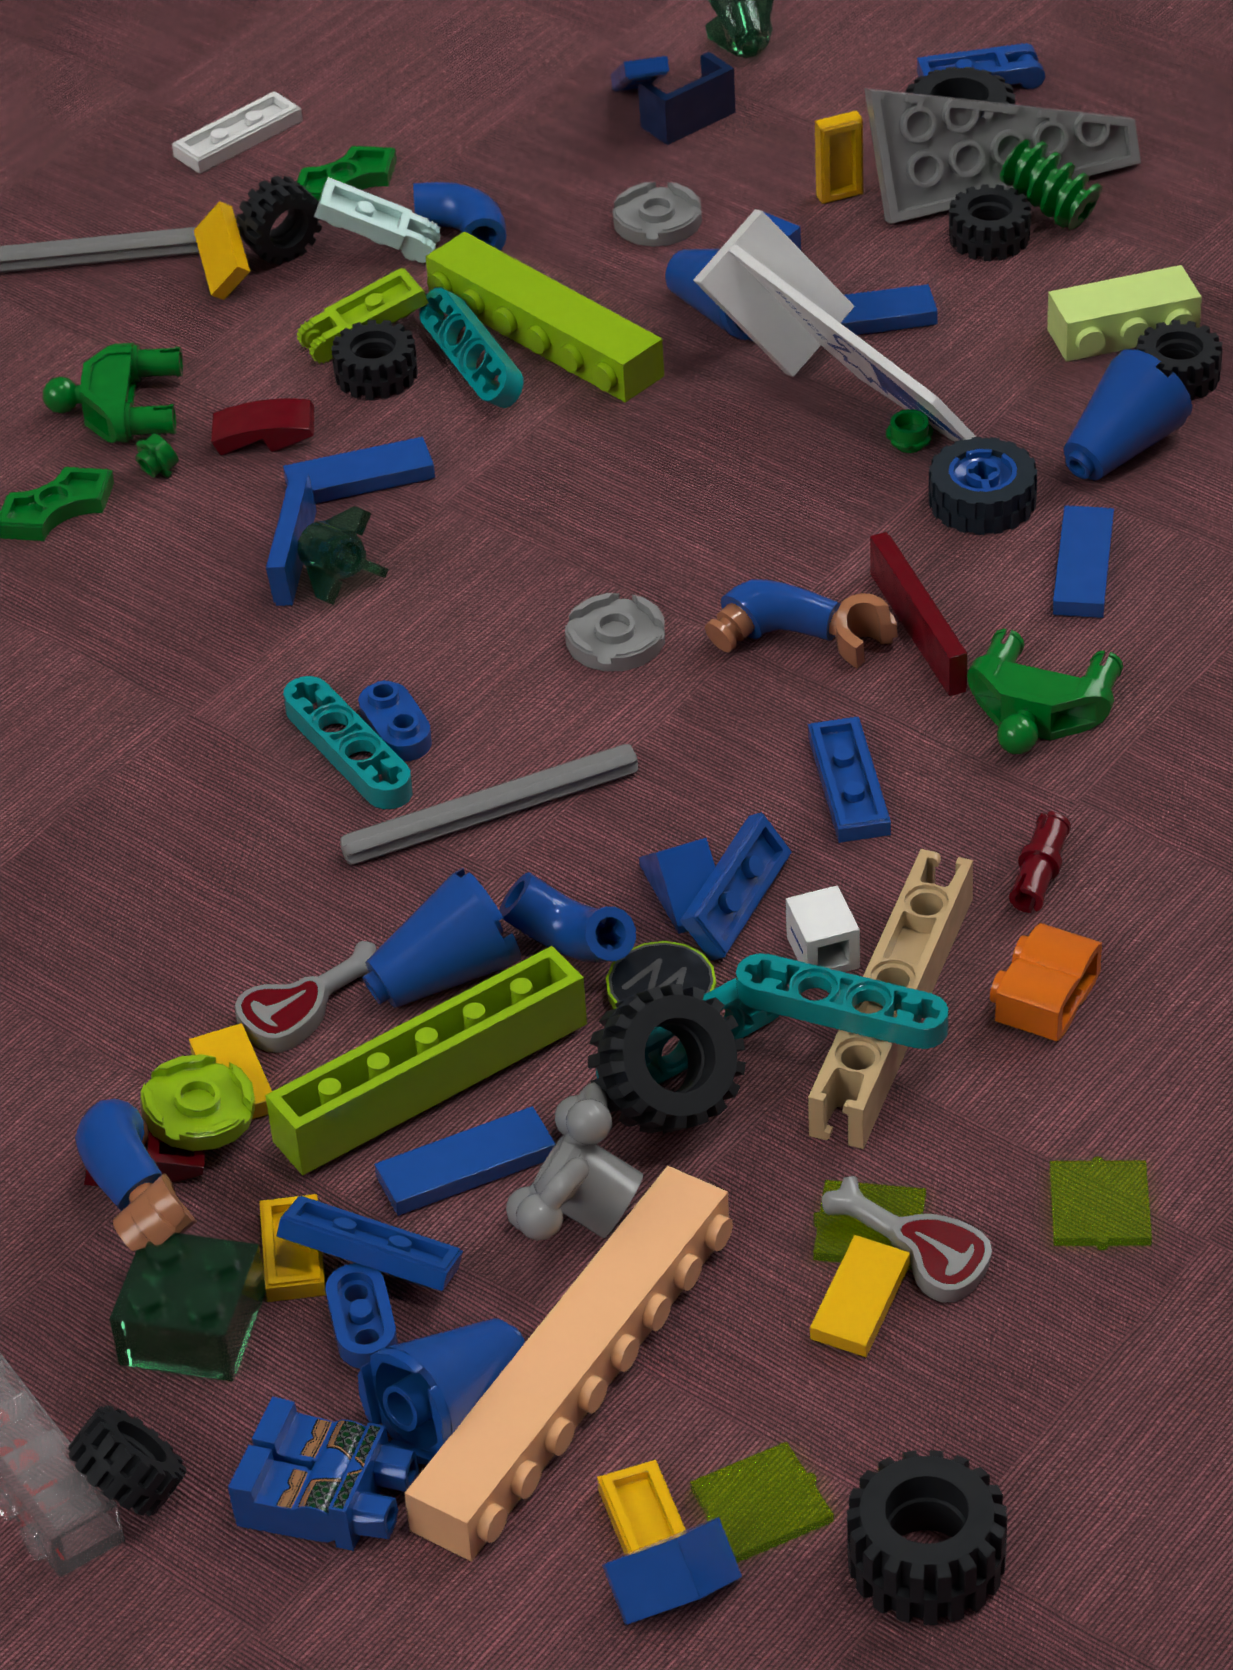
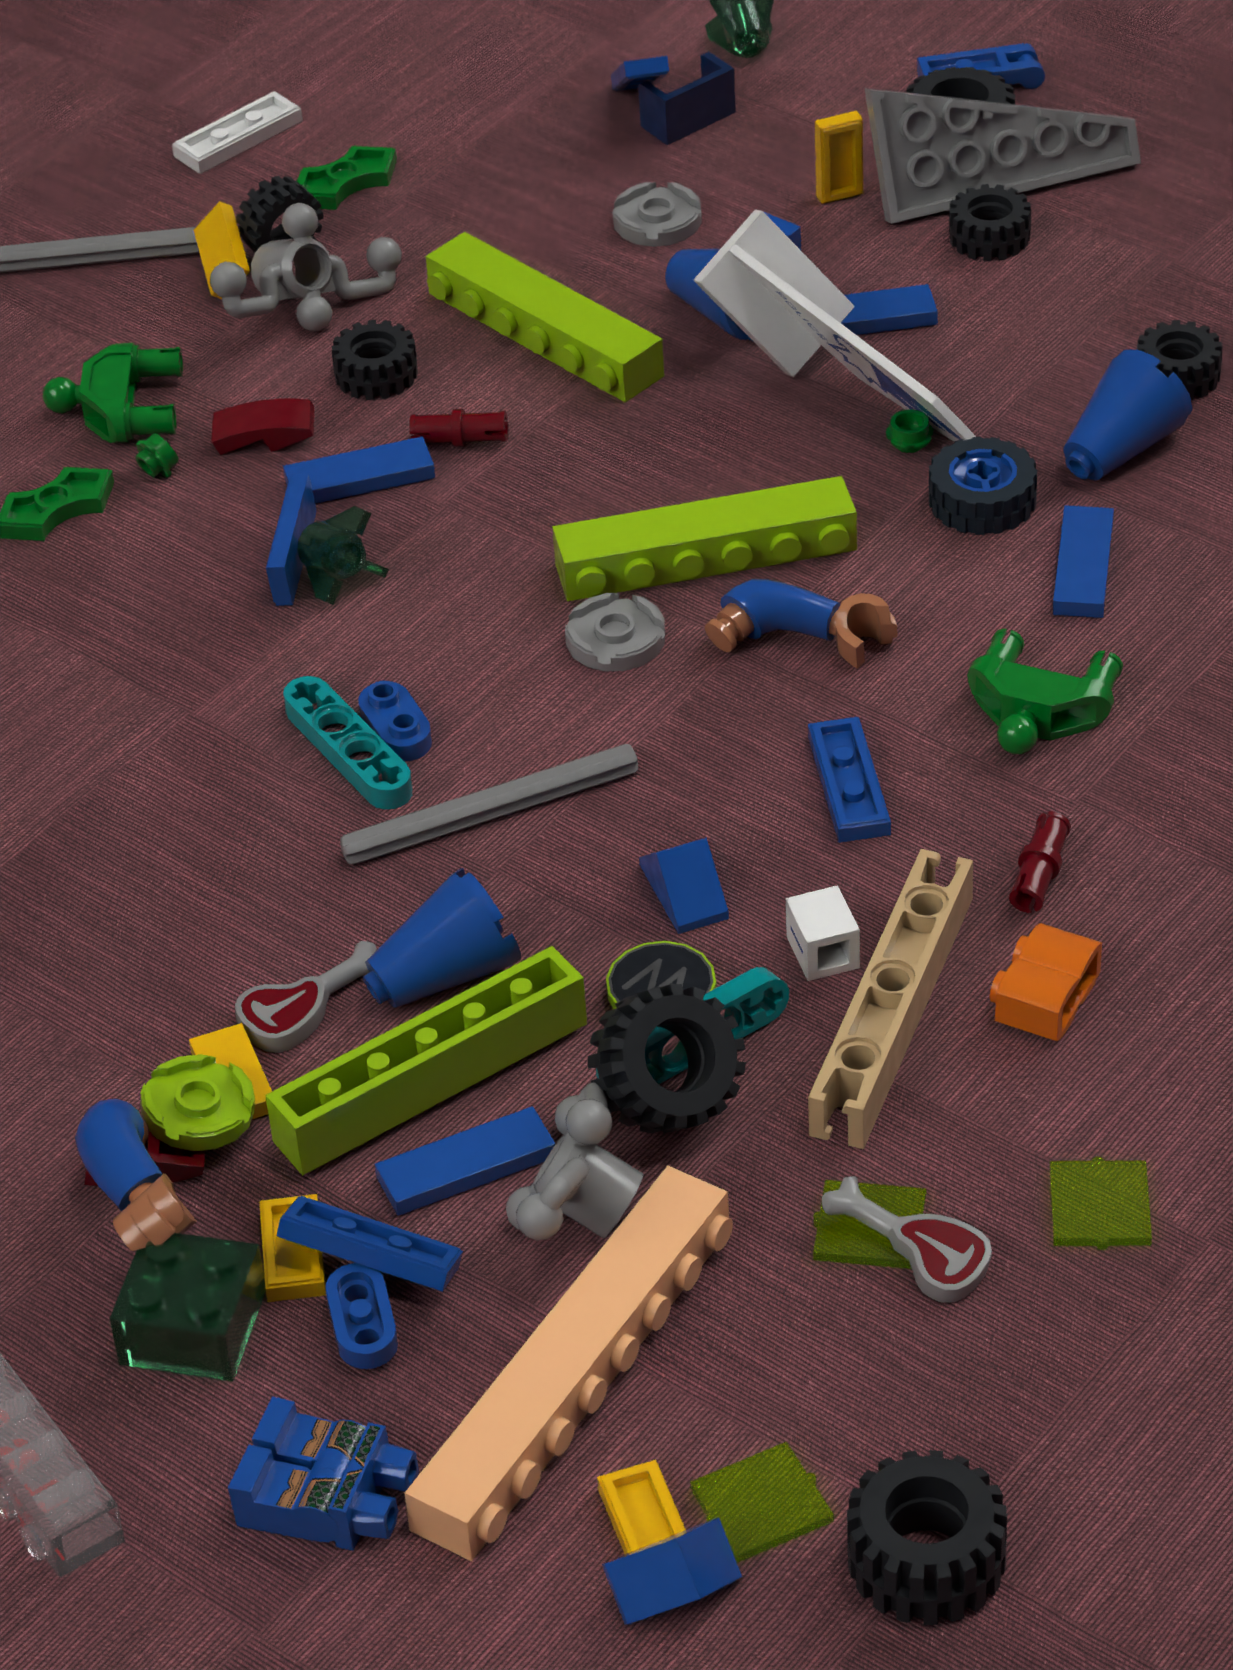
black tyre [68,1405,187,1516] -> none
lime hinge [296,268,428,364] -> none
light aqua hinge [314,177,441,264] -> none
blue cone [358,1318,525,1465] -> none
blue cylinder [413,182,507,250] -> none
teal beam [419,287,524,408] -> none
blue cylinder [499,872,636,963] -> none
blue tile [680,812,792,961] -> none
teal beam [736,953,949,1049] -> none
yellow tile [810,1235,910,1357] -> none
dark red tile [870,532,968,697] -> none
green piece [1000,139,1103,230] -> none
yellowish green brick [1047,265,1202,362] -> none
none -> light grey wheel [210,203,402,332]
none -> dark red pin [409,409,509,447]
none -> lime brick [552,476,857,601]

